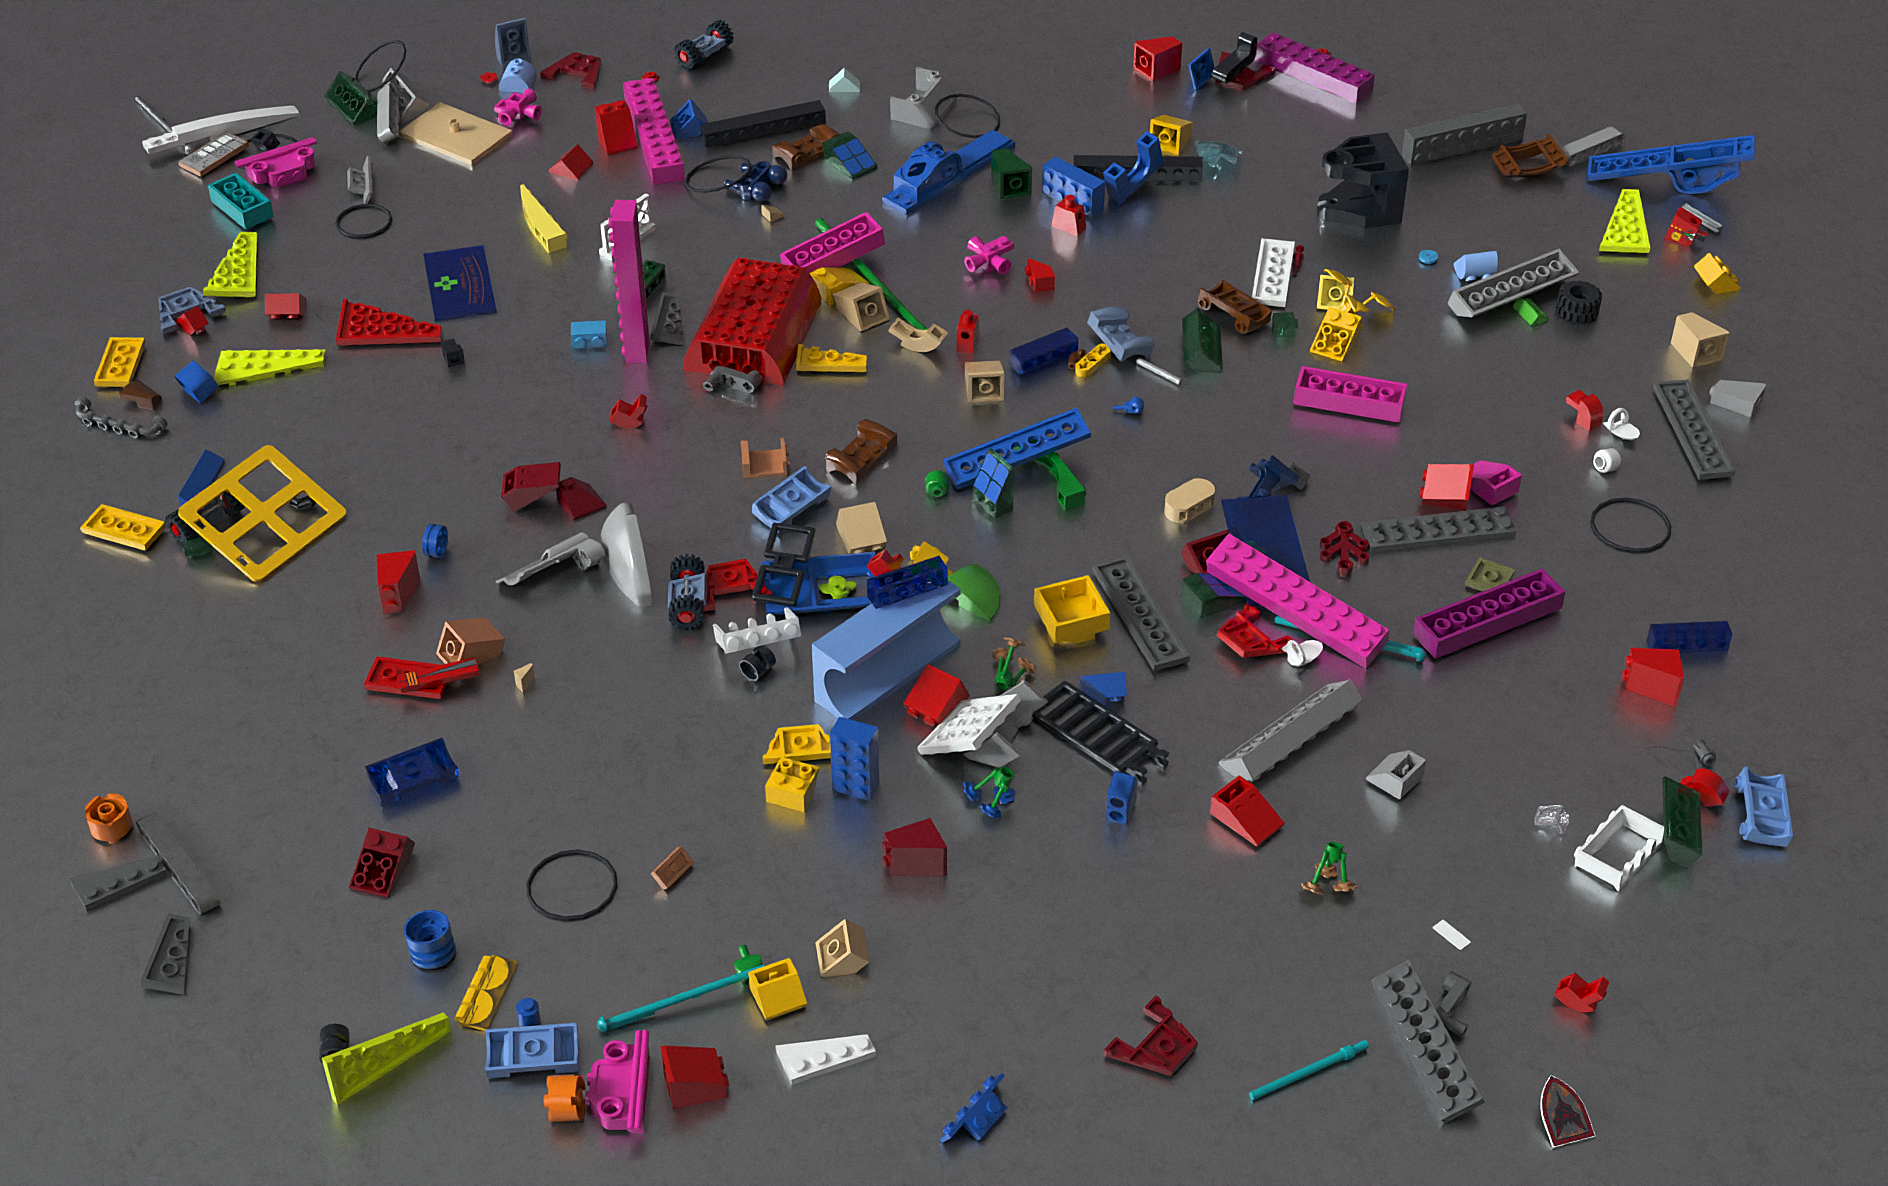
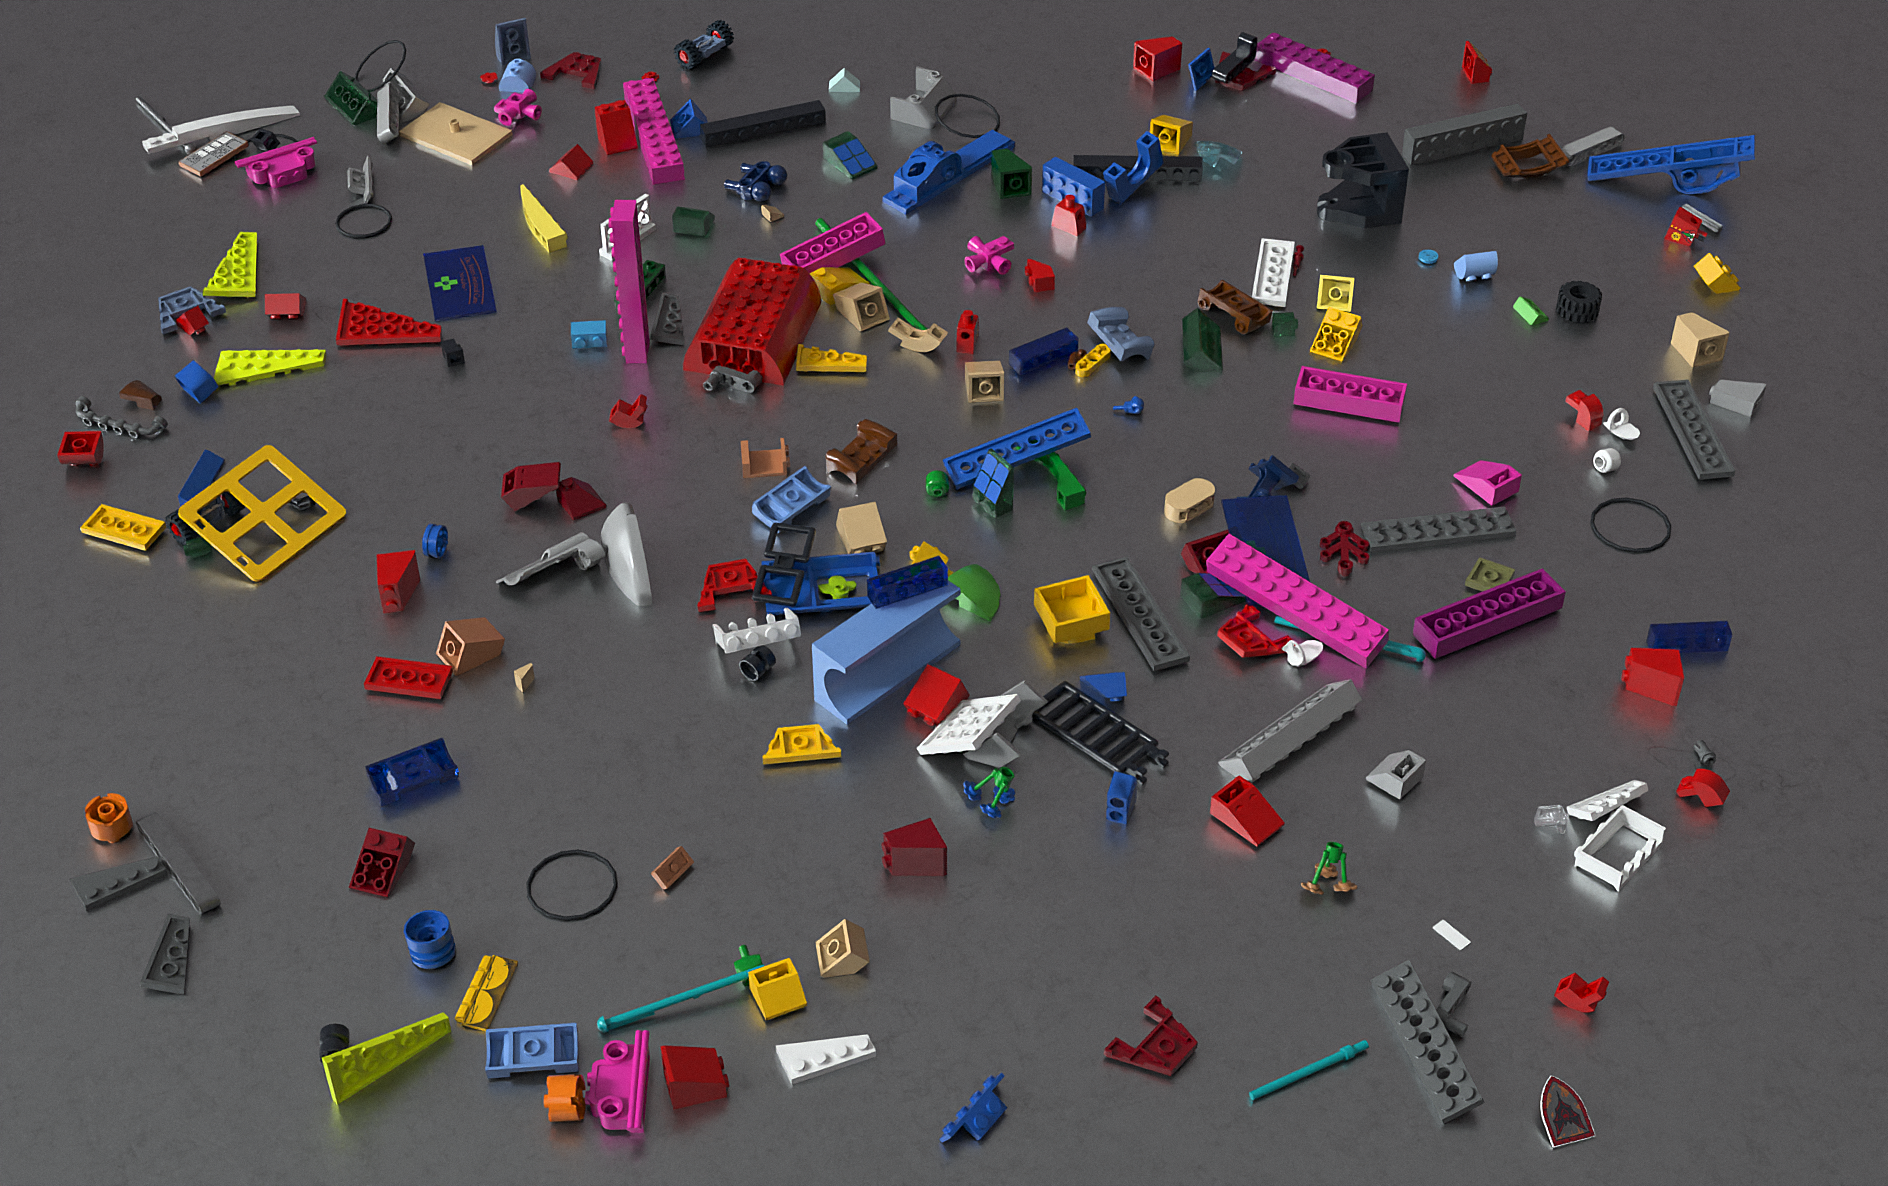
yellow plate [94,337,146,387] -> none
teal brick [208,173,274,229] -> none
red tile [396,657,480,693] -> none
blue brick [516,998,541,1027] -> none
plate [668,554,707,630] -> none
black piece [685,155,752,193] -> none
yellow slope [765,757,819,813] -> none
reddish brown piece [772,123,842,170] -> none
blue brick [830,717,880,801] -> none
red brick [867,549,904,584] -> none
plant [992,637,1037,690] -> none
light grey bar [1137,358,1183,385] -> none
yellow plant [1323,269,1395,315] -> none
slope [1419,464,1474,511] -> none
light grey slope [1447,249,1579,317] -> none
neon yellow wing [1599,189,1650,253] -> none
clear green slope [1662,776,1703,868] -> none
medium blue piece [1734,766,1793,847] -> none
none -> red brick [57,431,104,466]
none -> clear green slope [672,206,715,237]
none -> red slope [1462,41,1492,84]
none -> white wing [1567,780,1648,821]

